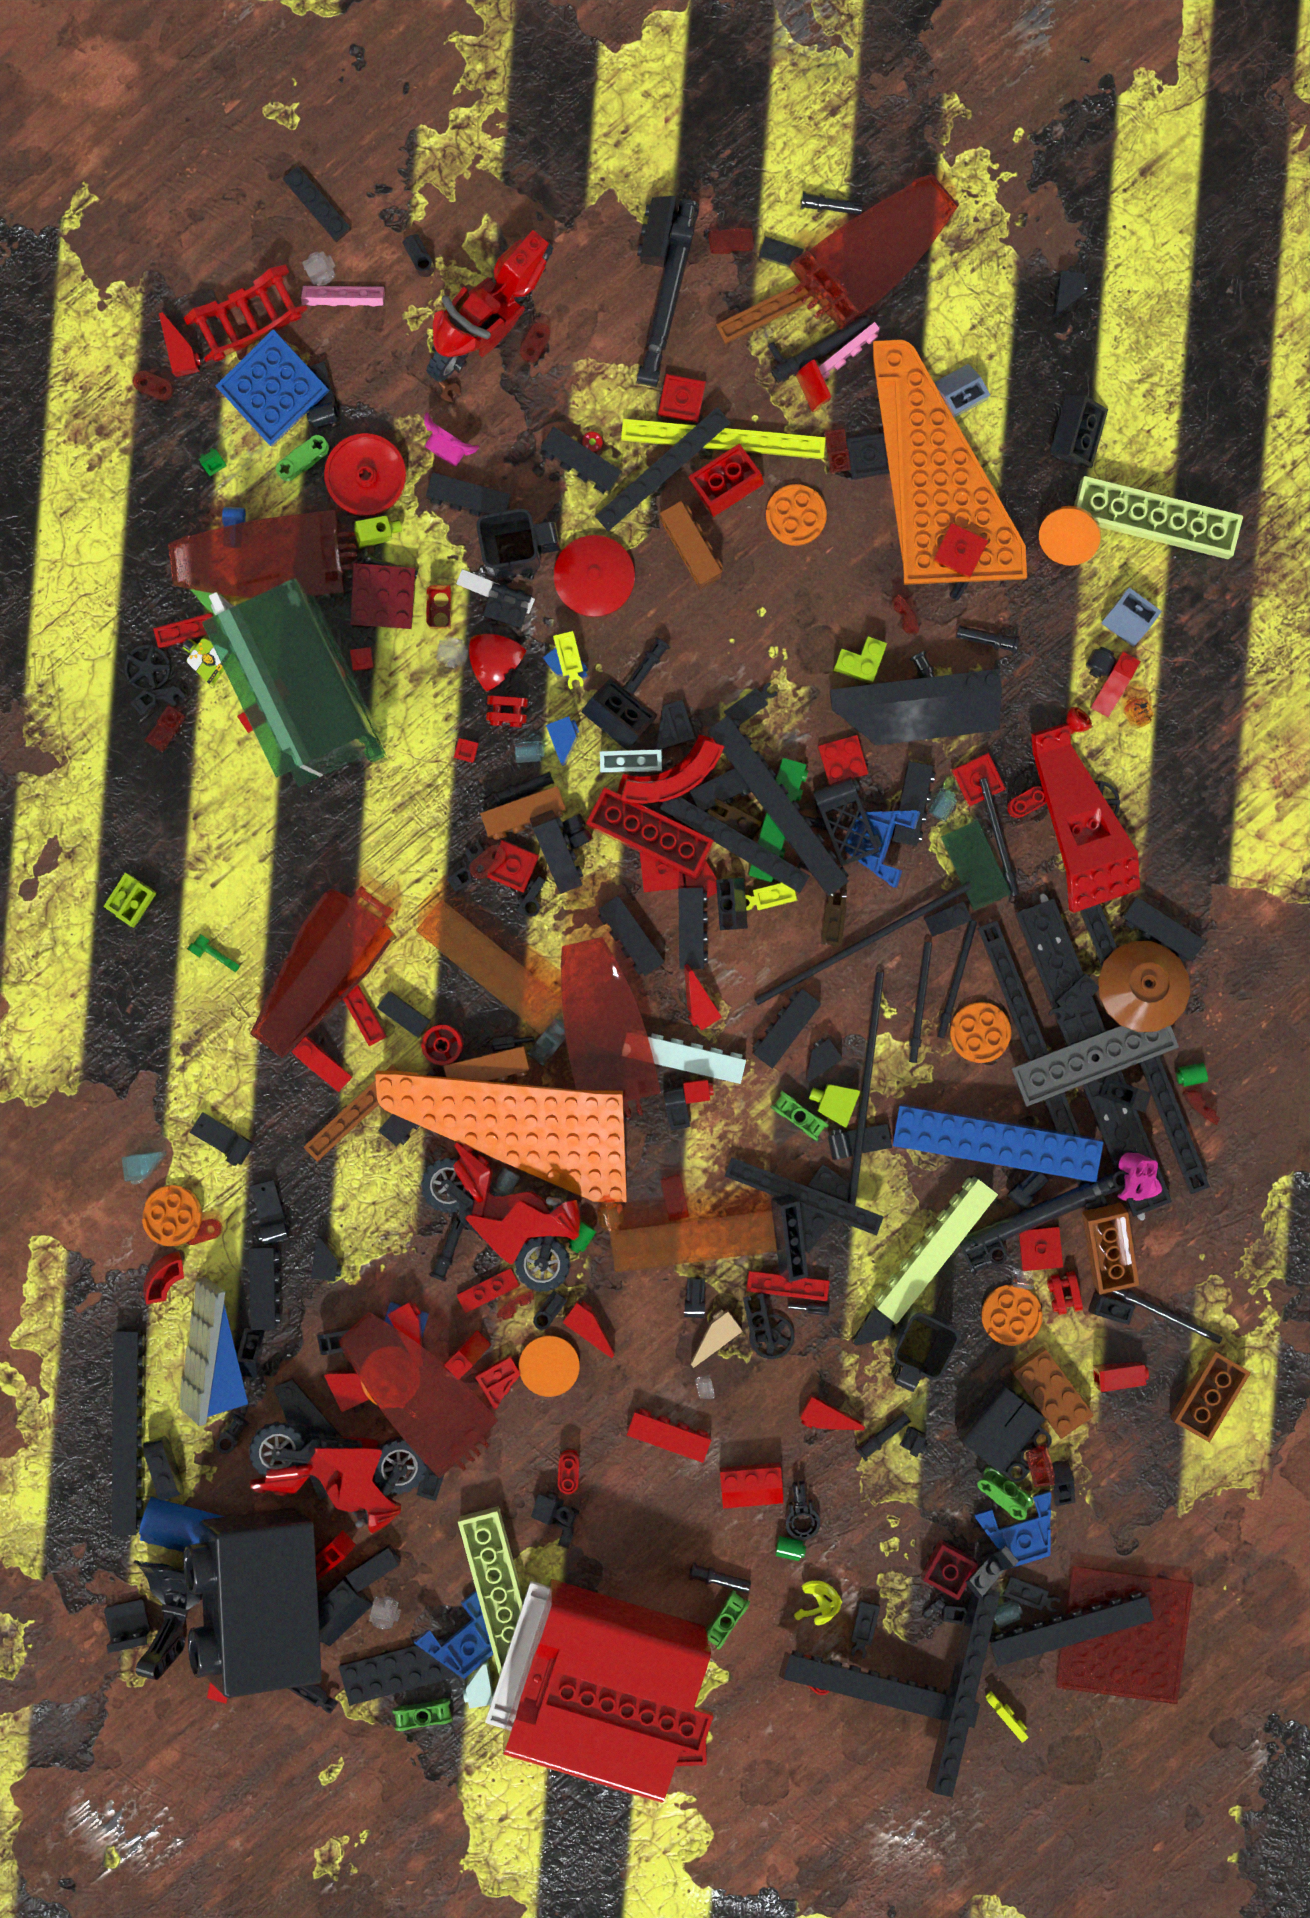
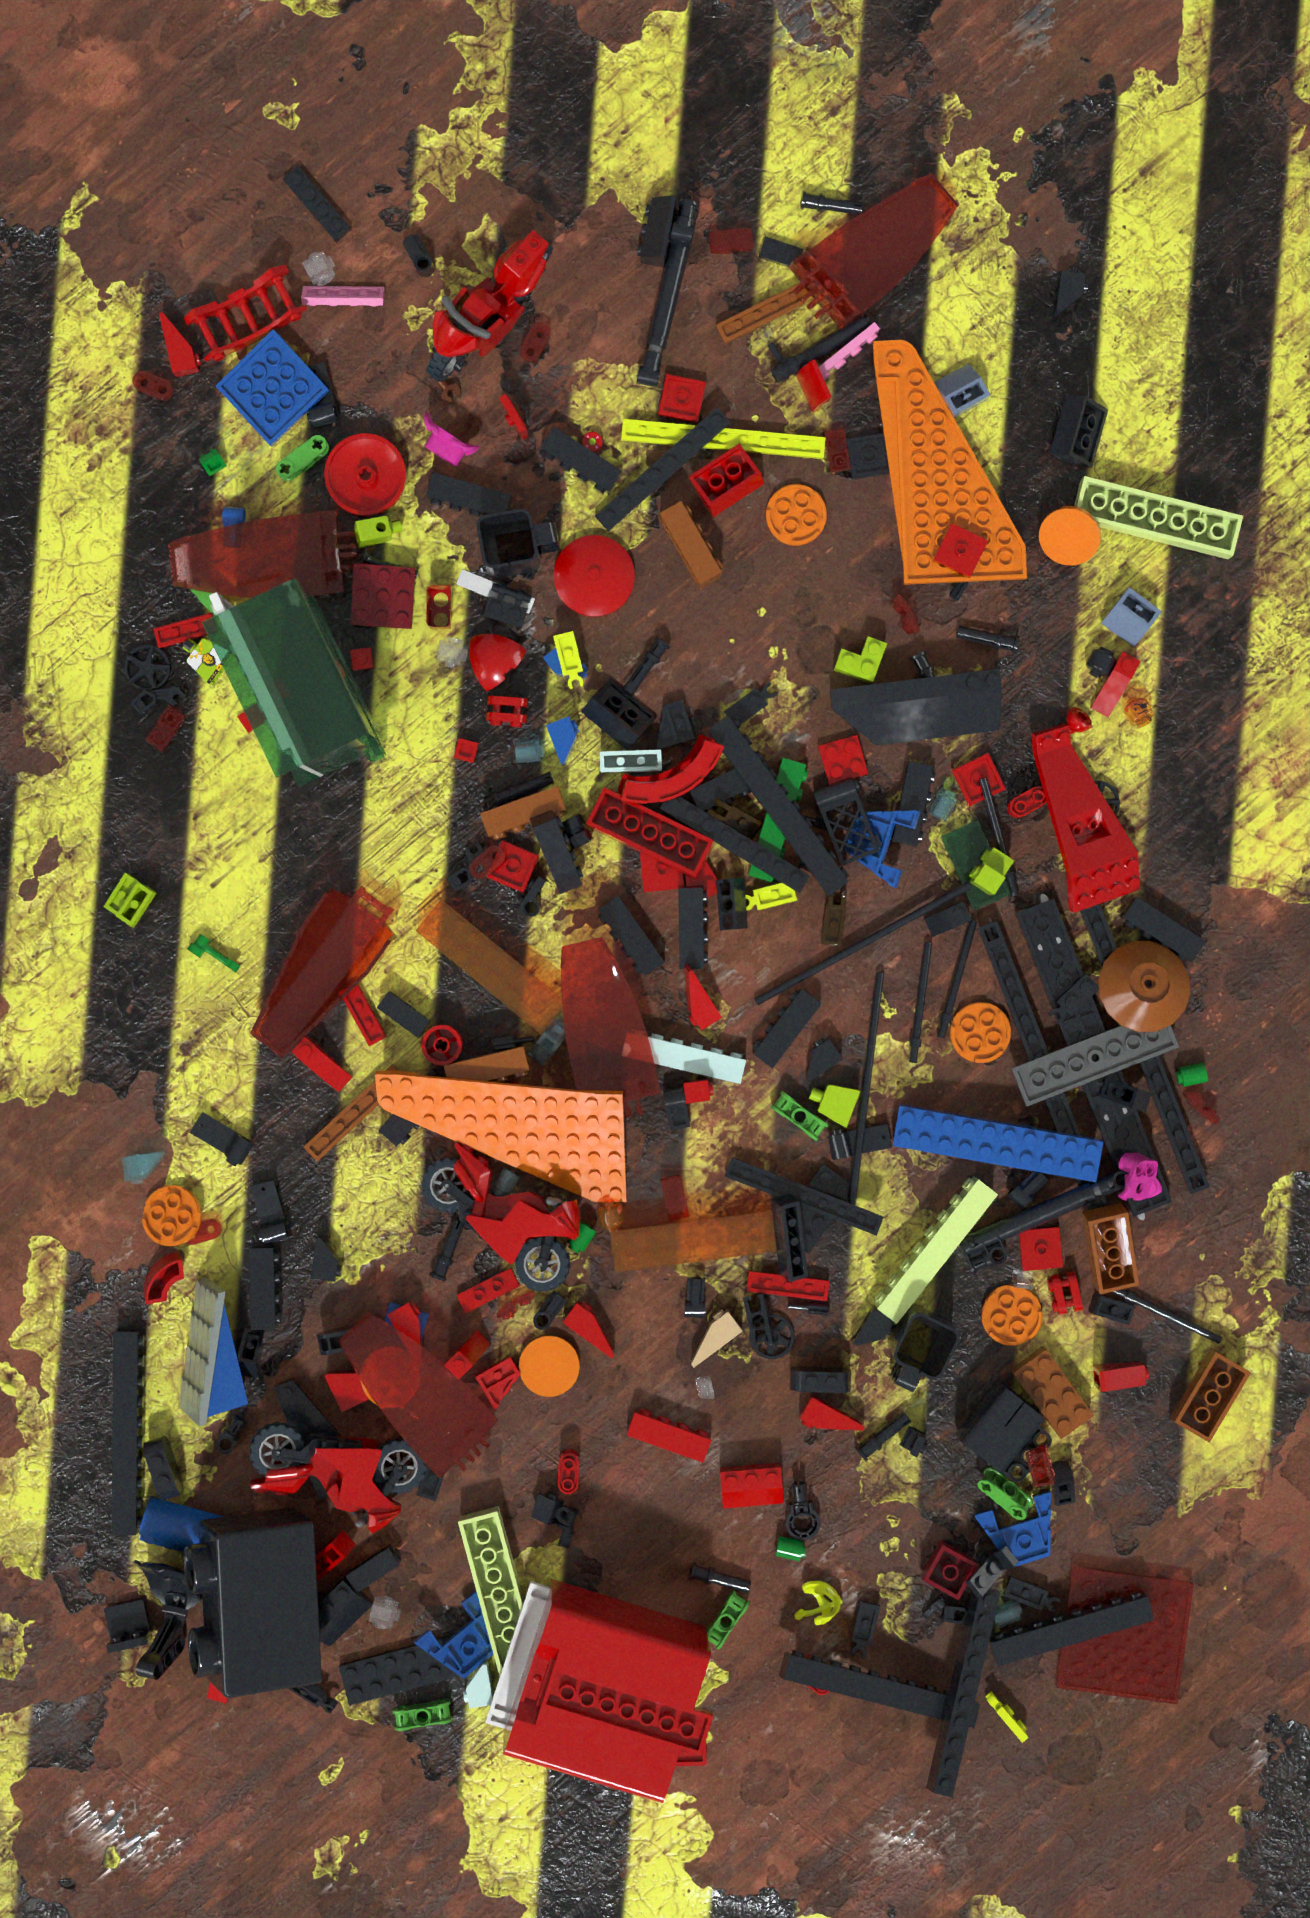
none -> red plate [499,394,529,441]
none -> black brick [790,1366,851,1393]
none -> lime brick [969,847,1014,895]

